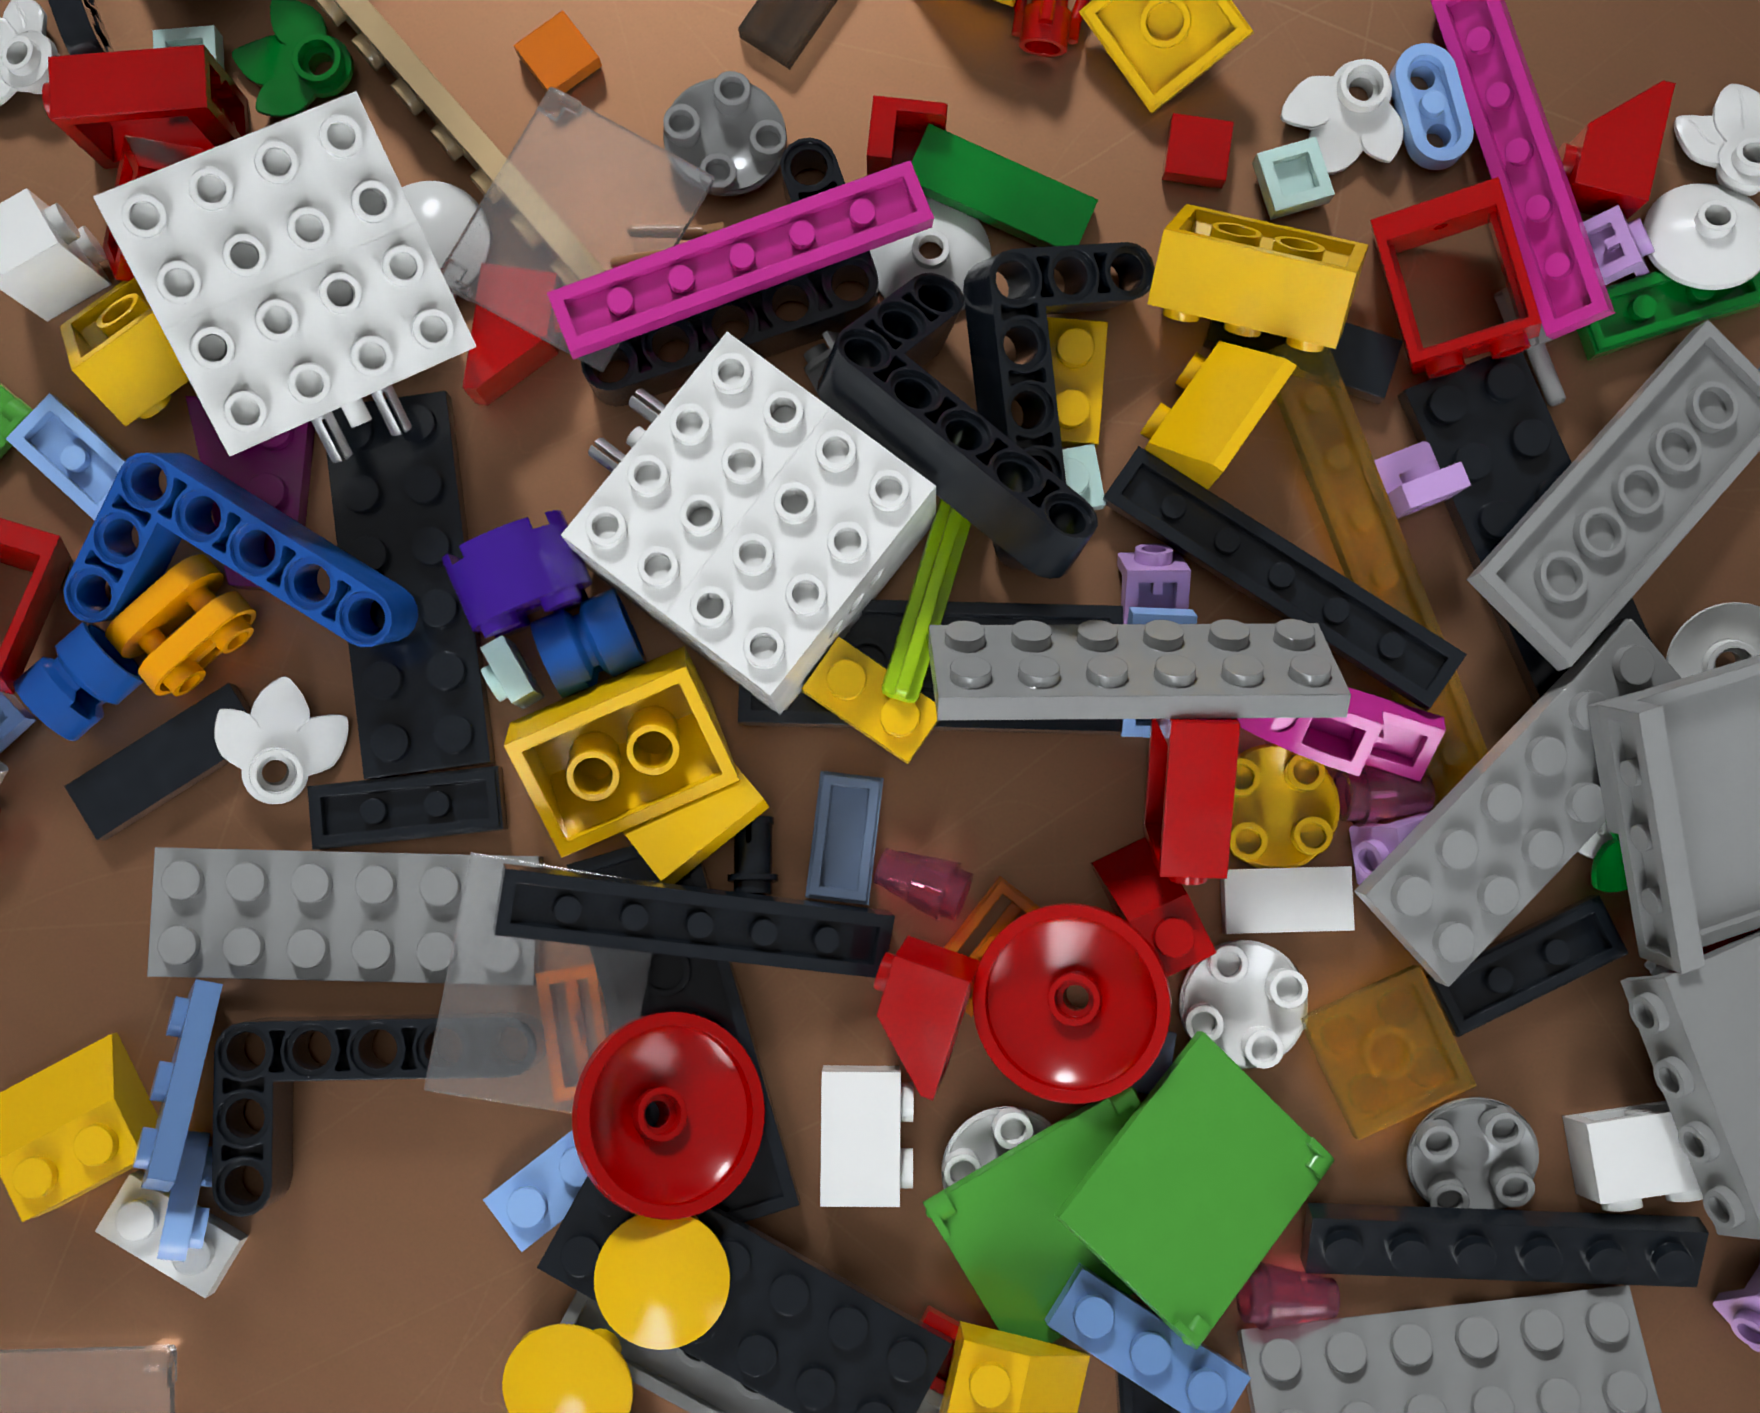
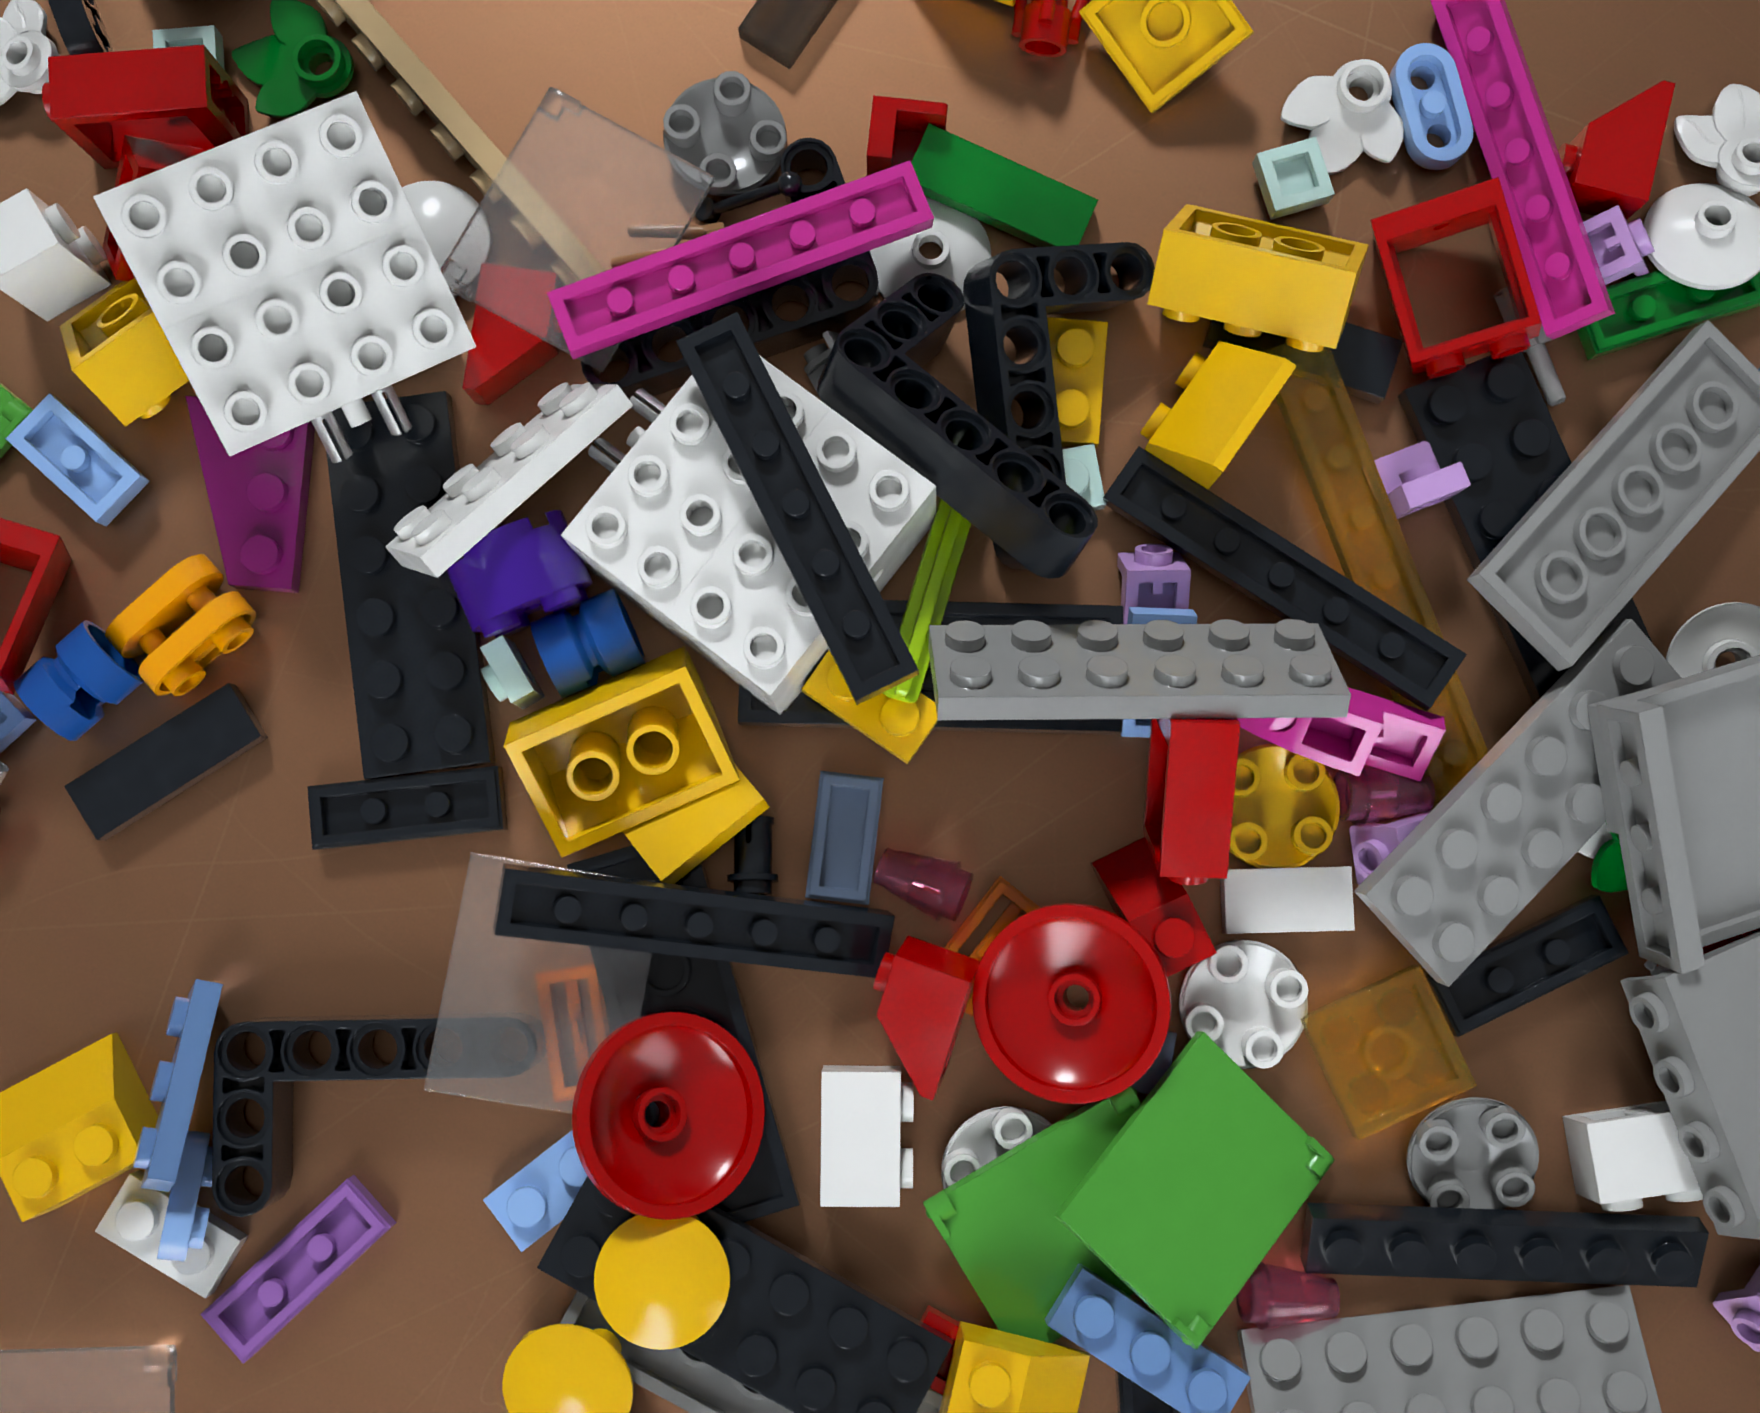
blue beam [63,453,418,647] -> none
light grey plate [147,847,543,986] -> none
white plate [214,676,349,804] -> none
orange tile [513,10,602,101] -> none
red tile [1162,113,1234,189] -> none
none -> medium lavender tile [200,1175,397,1364]
none -> white plate [385,382,633,578]
none -> black plate [676,312,919,705]
none -> black hinge [695,171,803,224]

